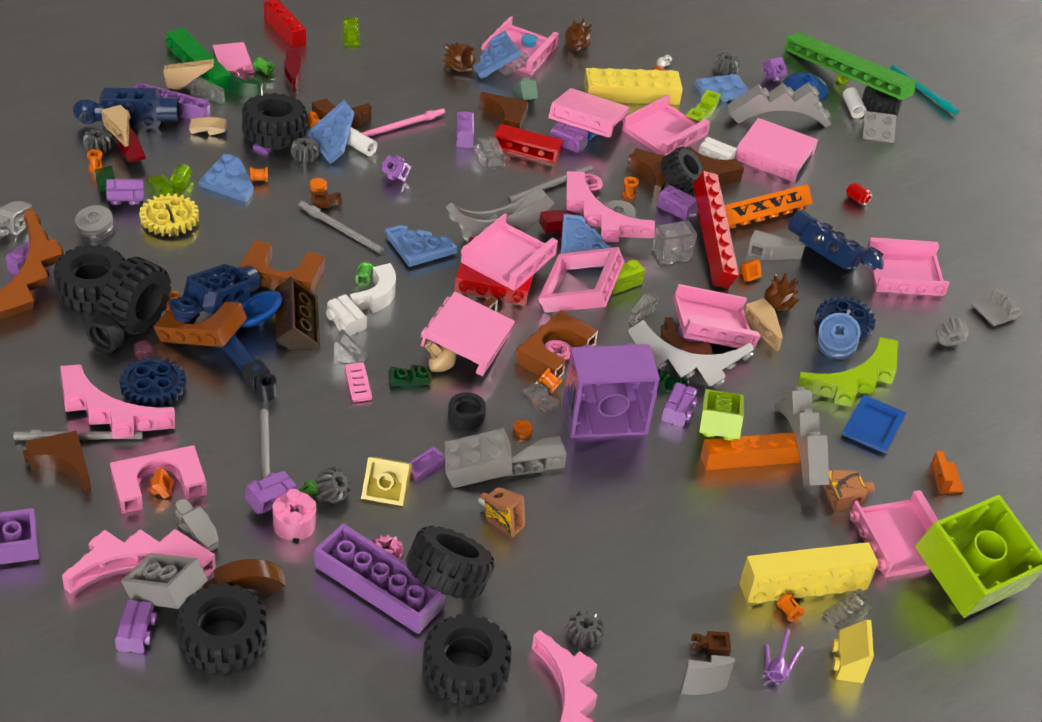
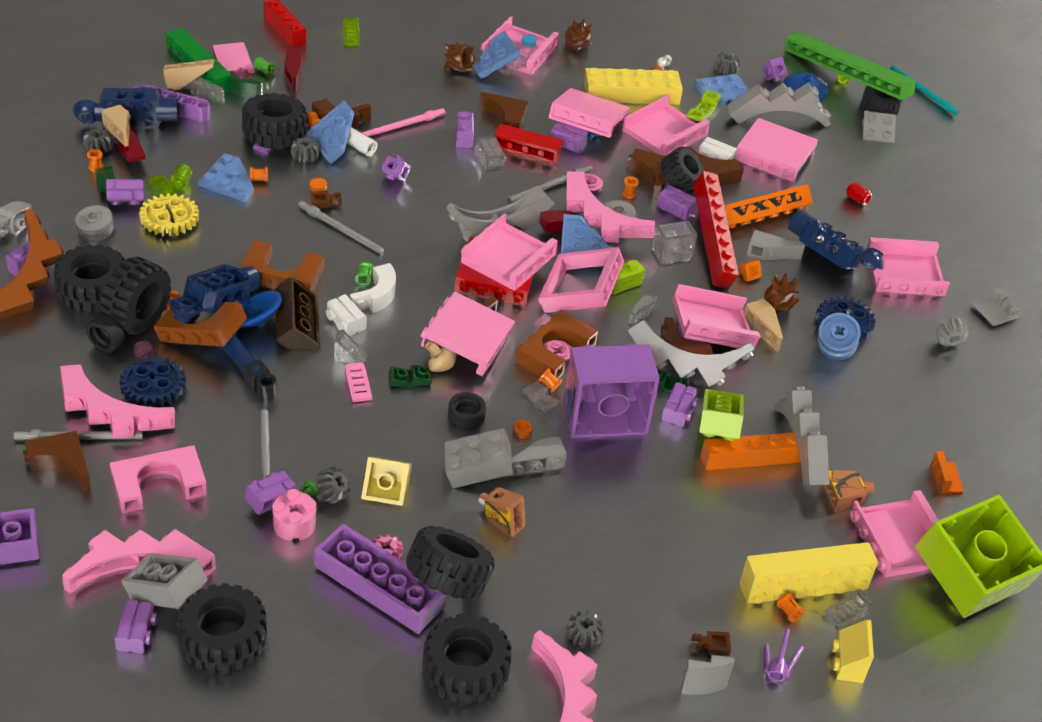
orange tile [147,468,174,499] -> none
light grey hinge [175,499,219,552] -> none
tan slope [189,117,227,136] -> none
reddish brown arch [202,559,286,597] -> none
medium blue plate [385,225,457,267] -> none
medium lavender tile [408,446,445,482] -> none
sand green slope [512,77,538,102] -> none
lime arch [796,337,898,407] -> none
blue piece [842,395,907,453] -> none
white pin [843,87,866,118] -> none

